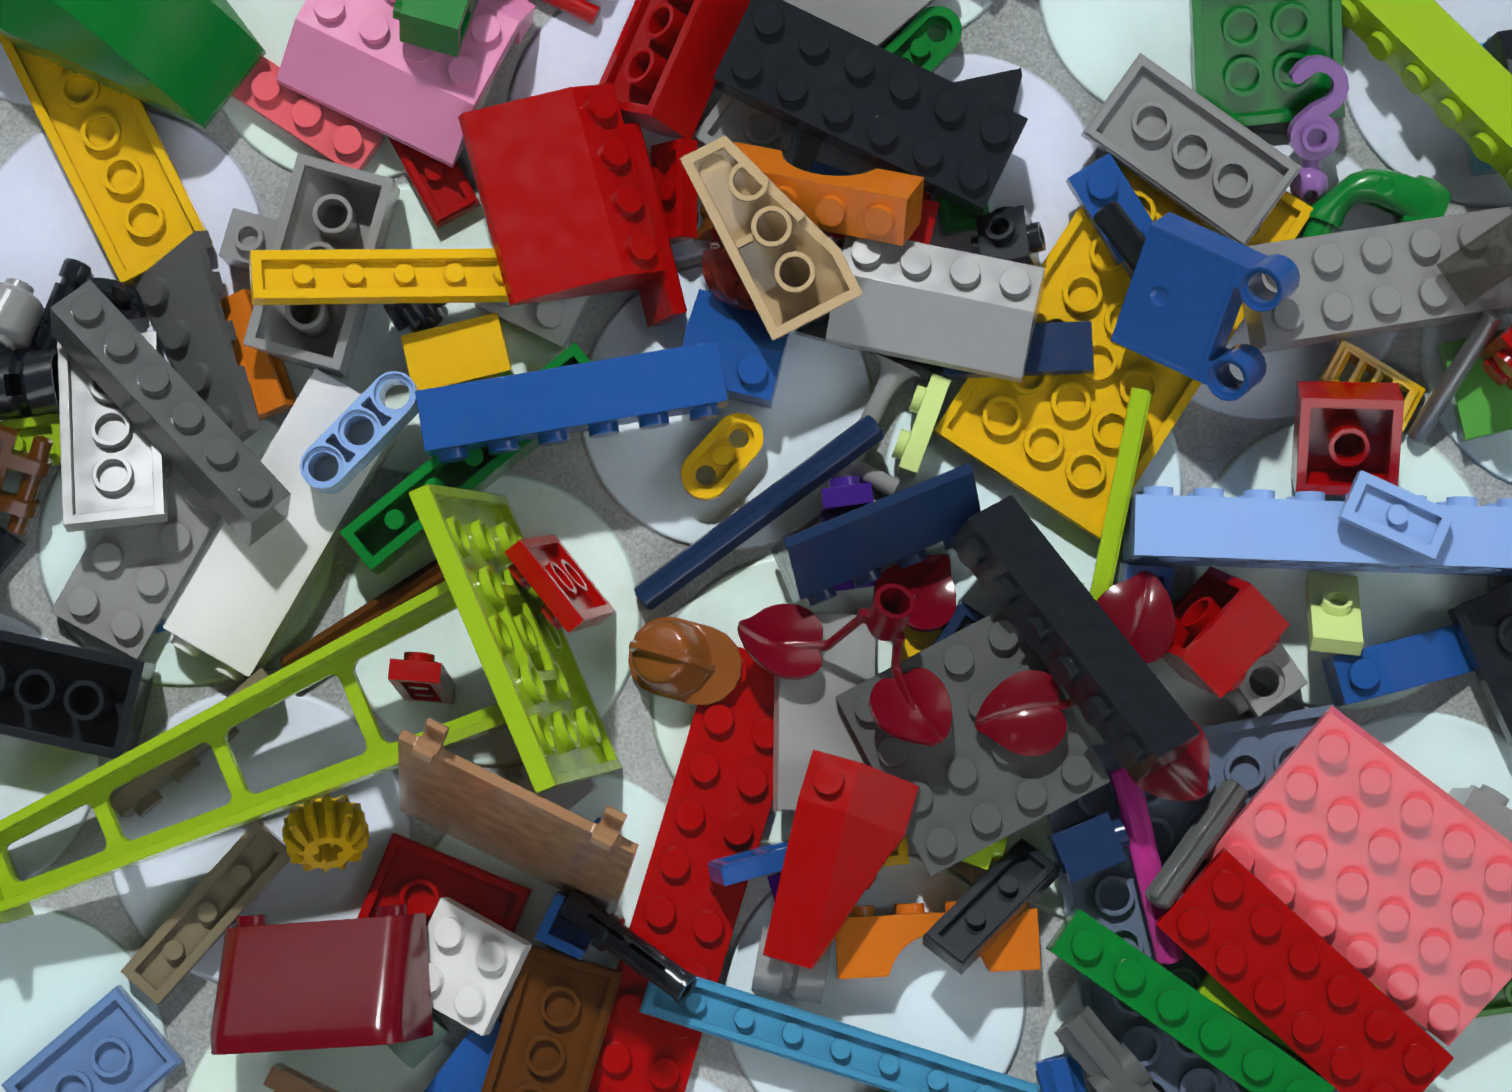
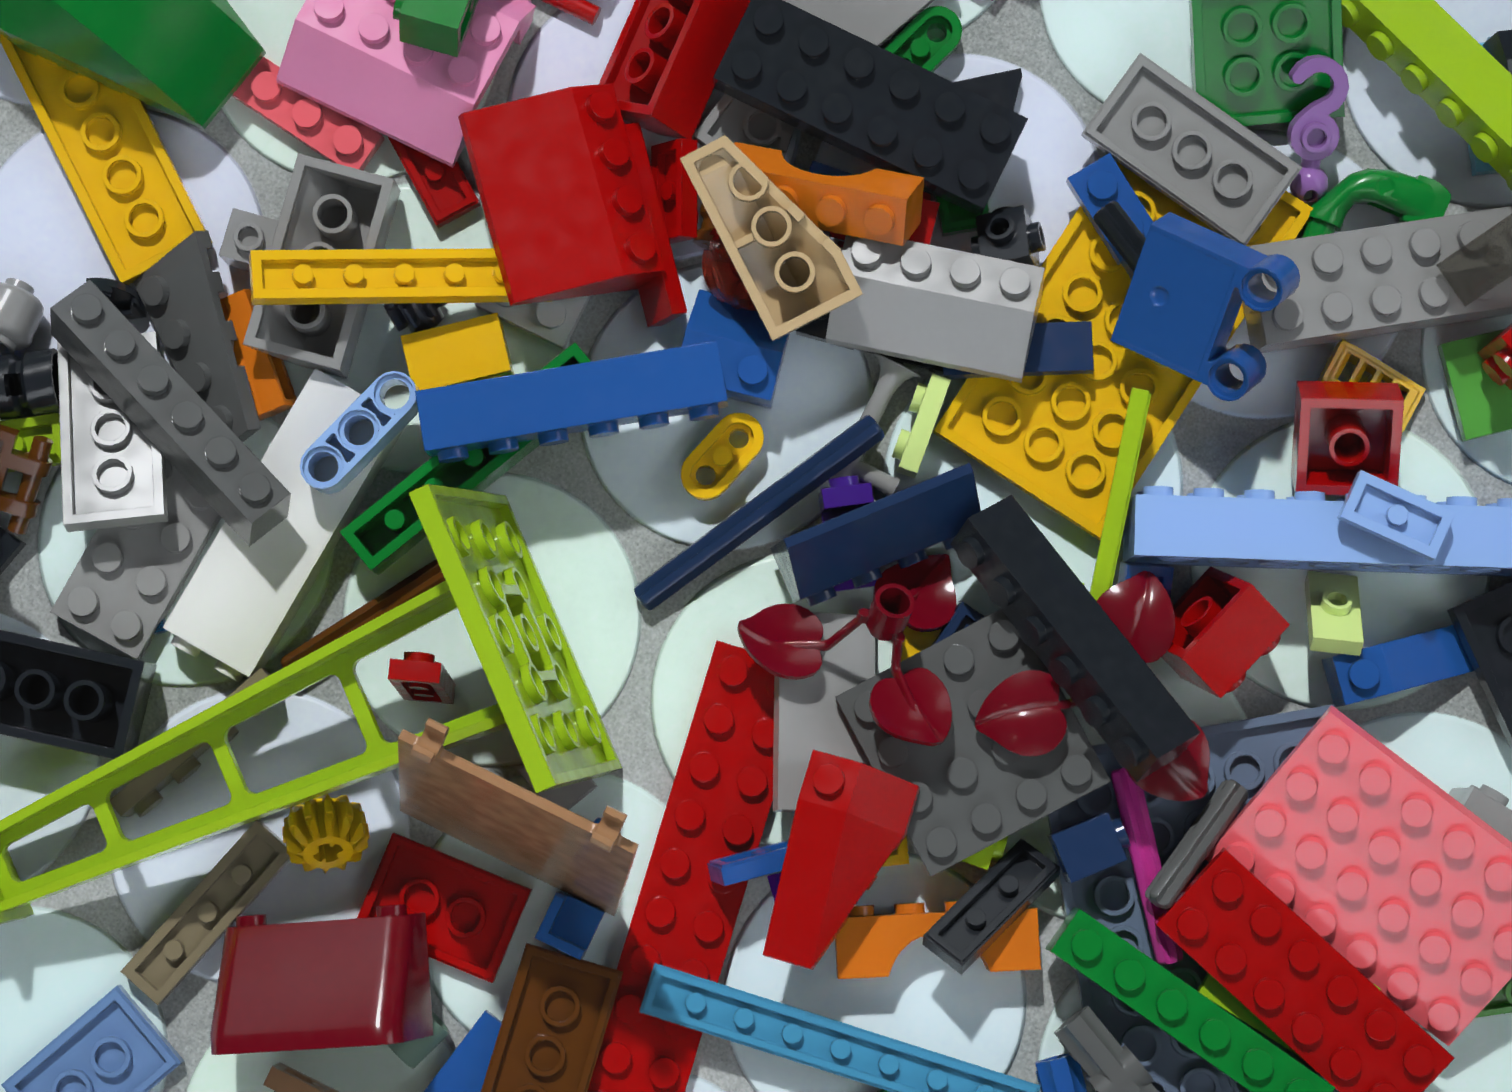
black axle [32,258,91,350] -> none
white plate [426,897,532,1036] -> none
red plate [504,534,616,633] -> none
black pin [559,890,698,1004] -> none
dark orange piece [628,617,742,705] -> none
light grey wheel [751,927,832,1004] -> none
light grey brick [1225,642,1308,718] -> none
flat silver bar [1407,309,1503,443] -> none

